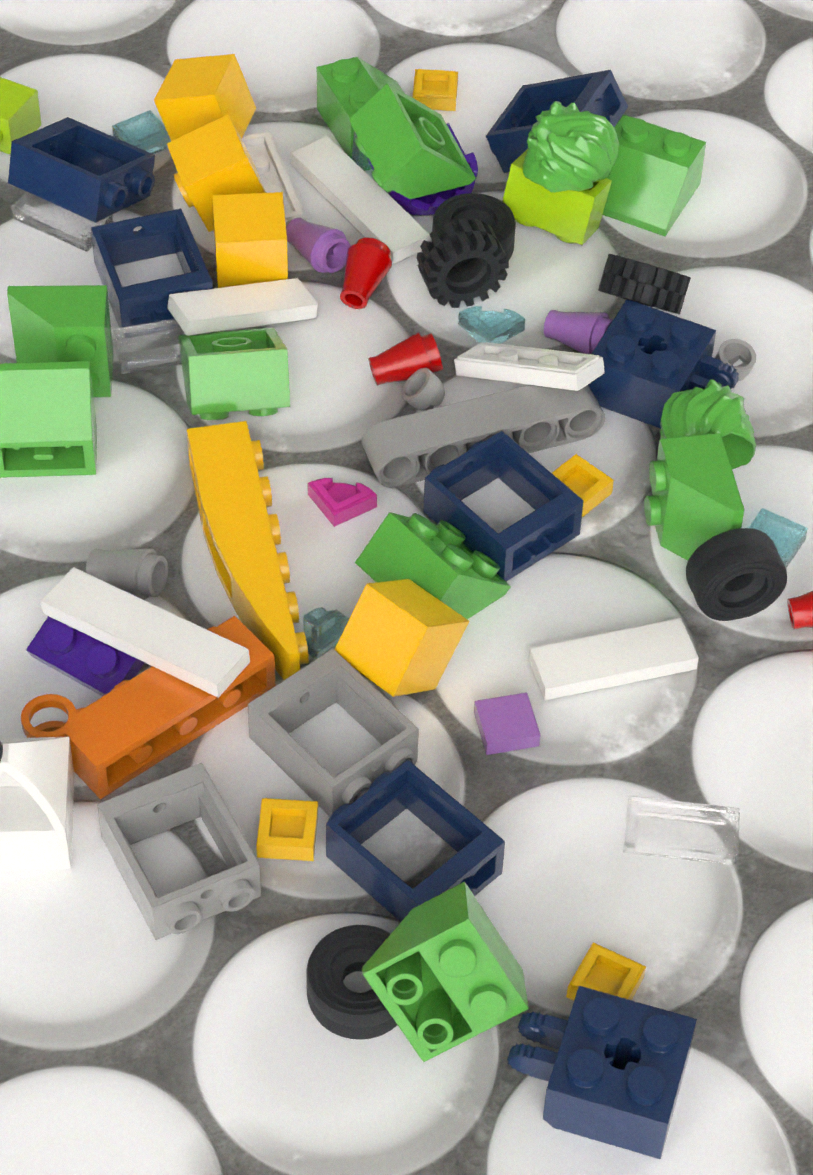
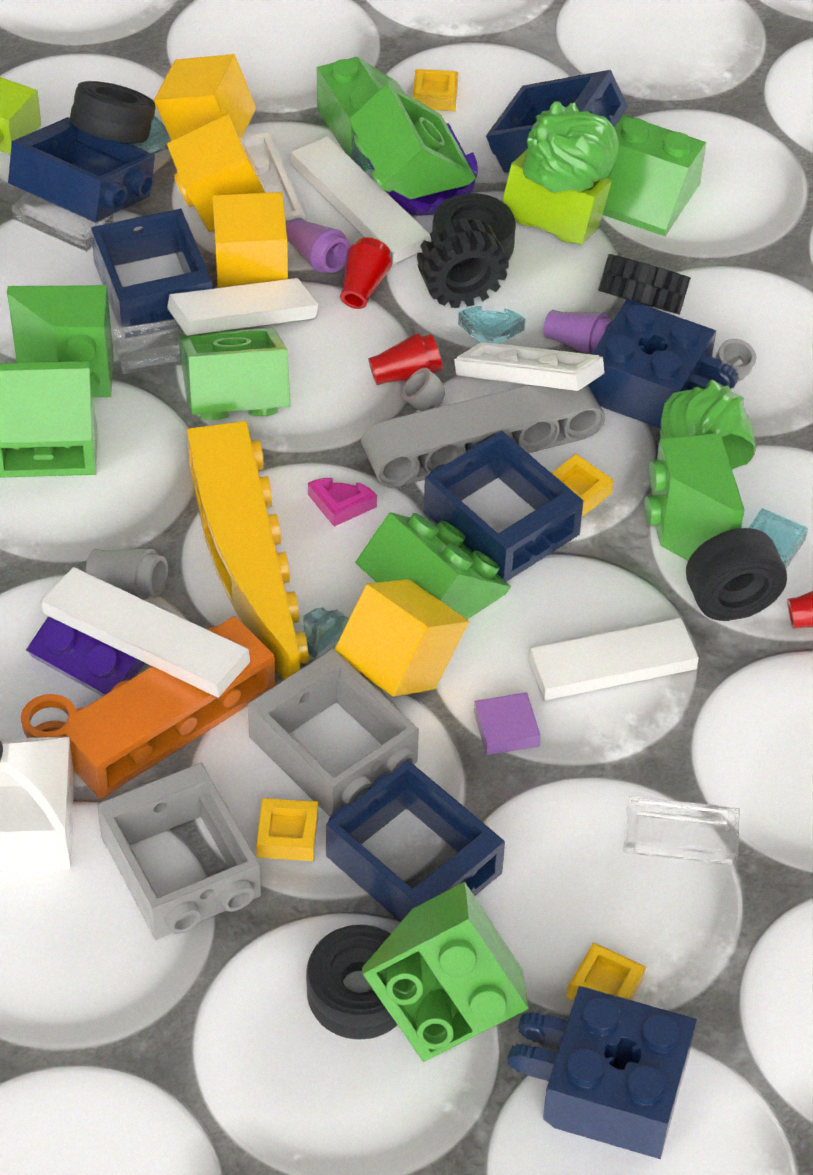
none -> black tyre [70,81,156,144]

